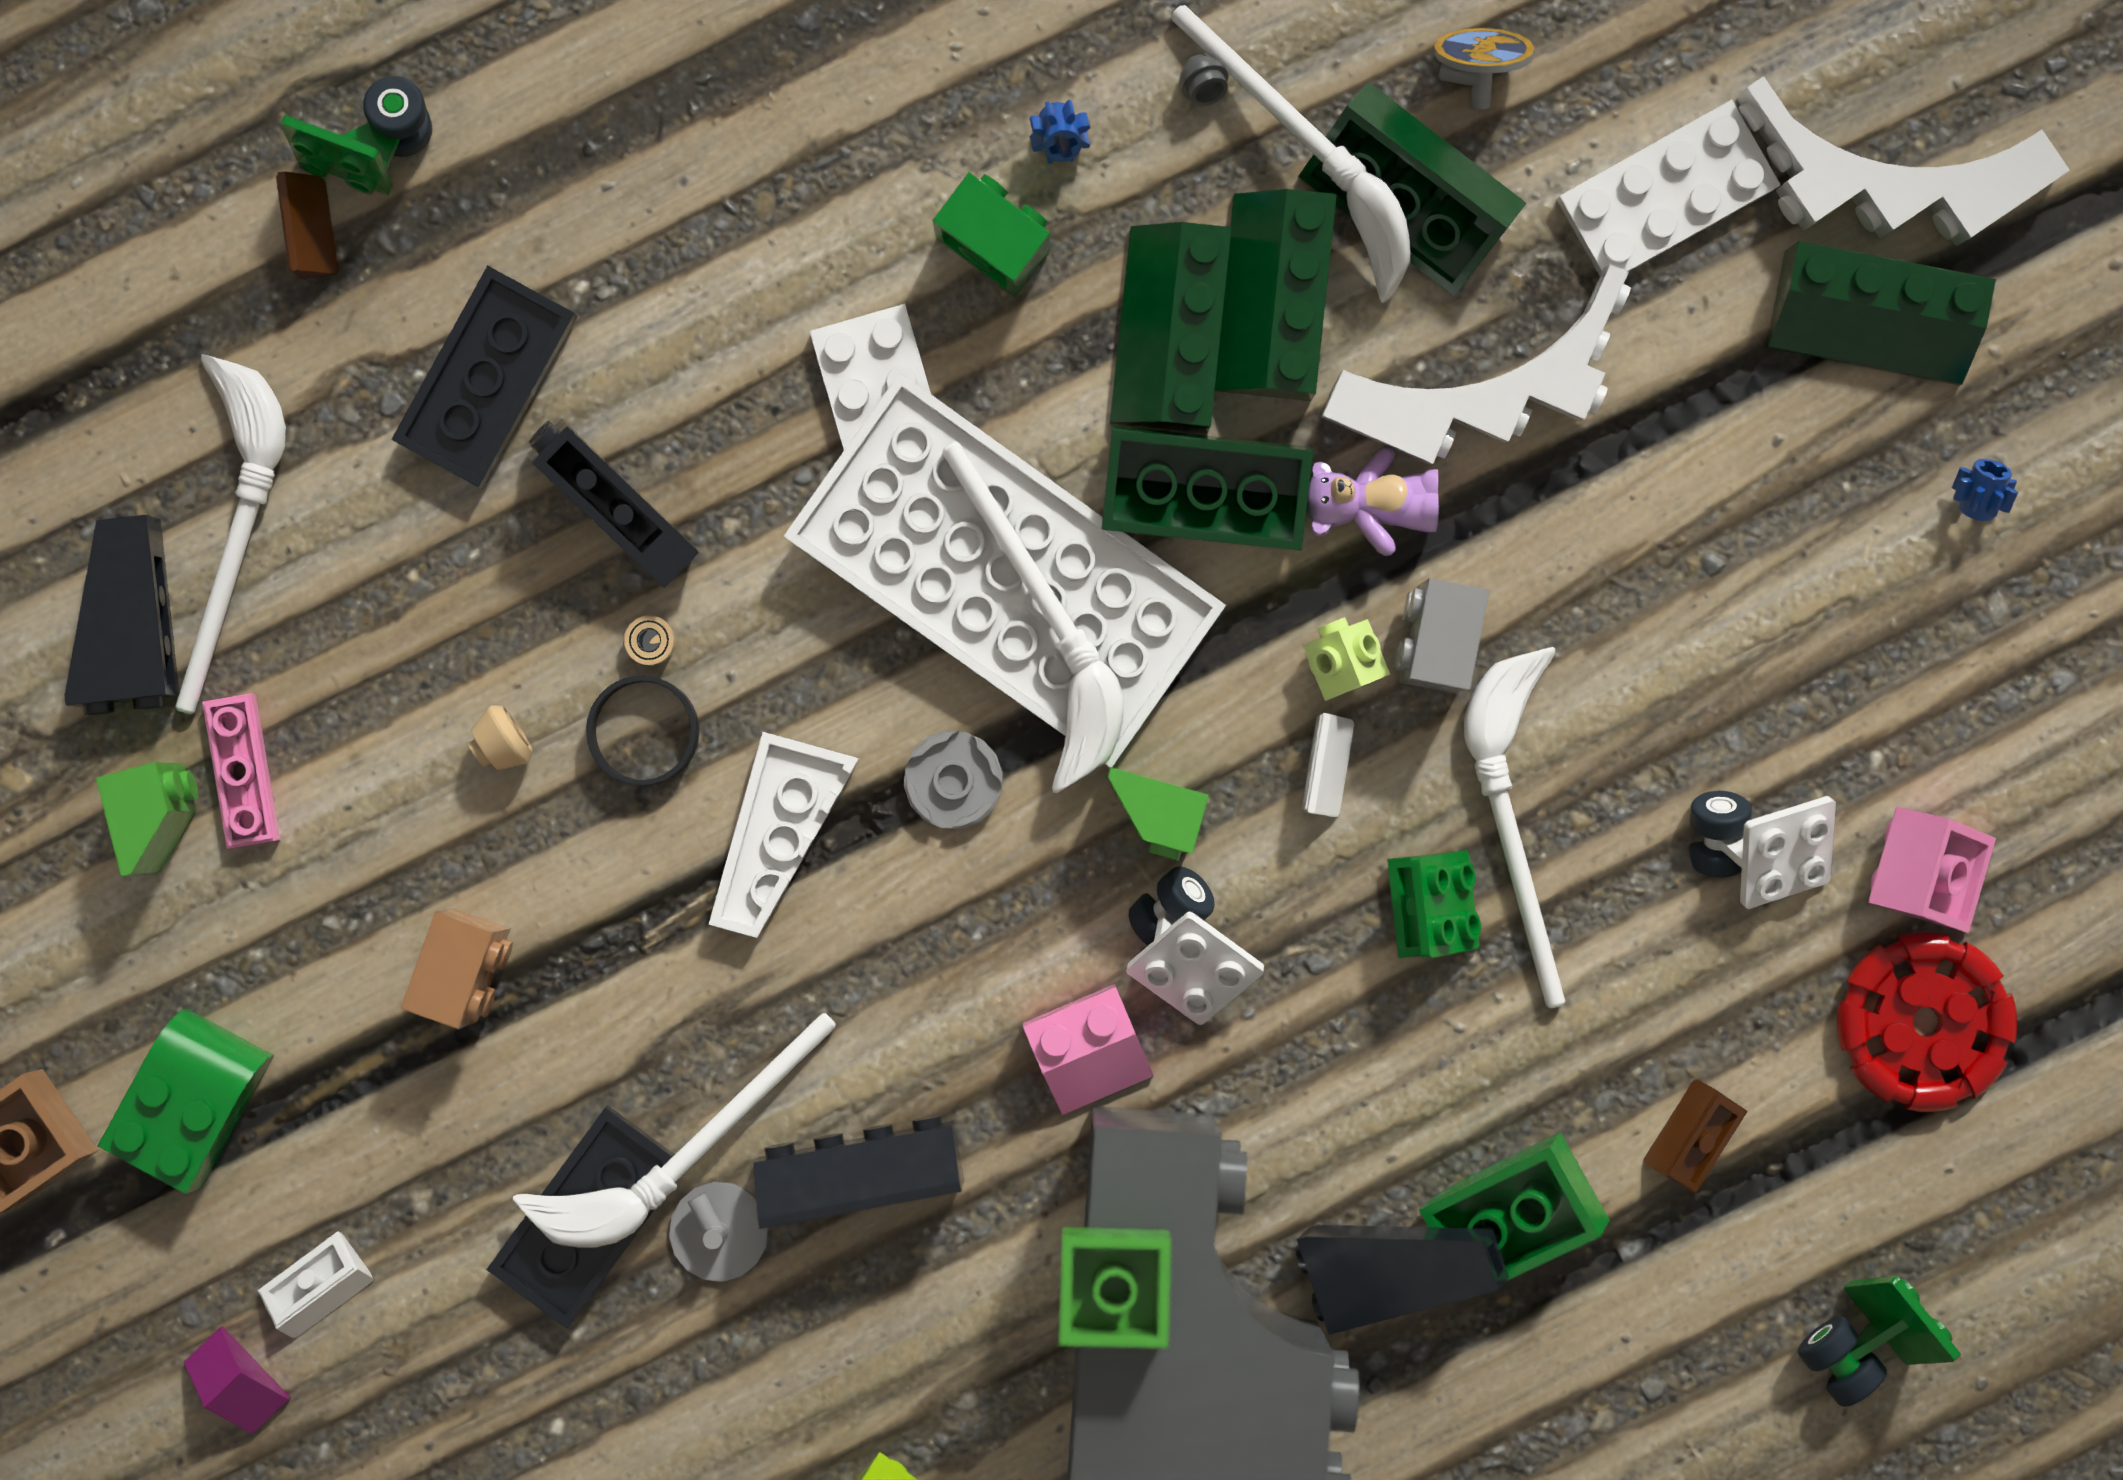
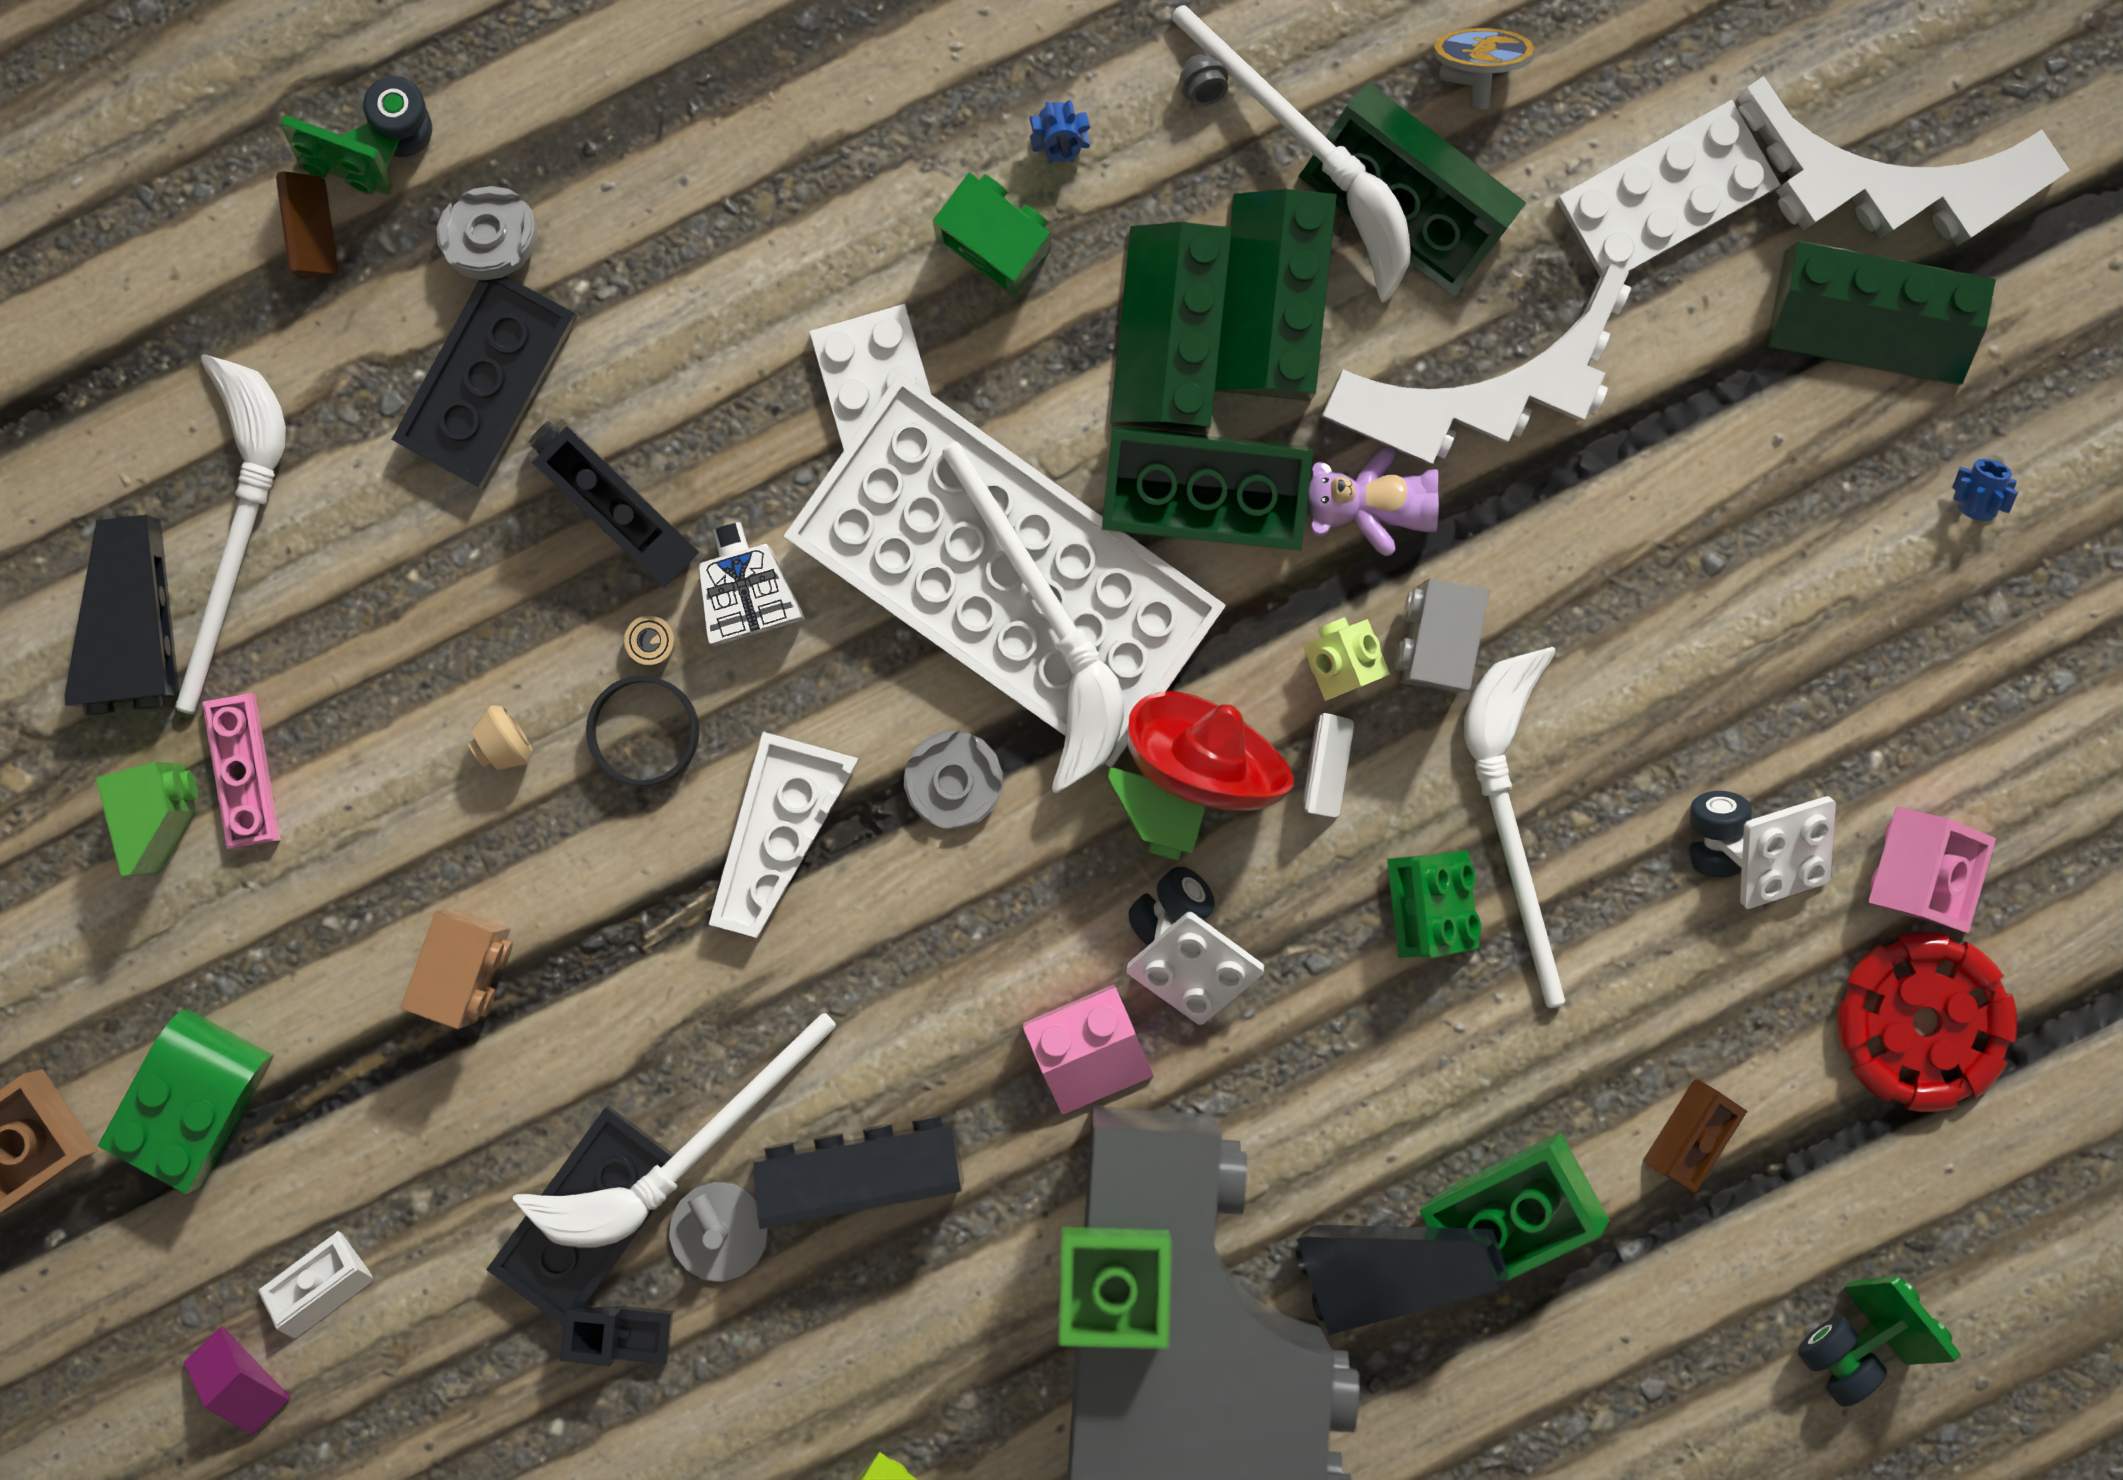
none -> light grey tile [437,186,538,280]
none -> black slope [560,1306,673,1366]
none -> torso [699,522,805,646]
none -> red hat [1128,691,1294,811]

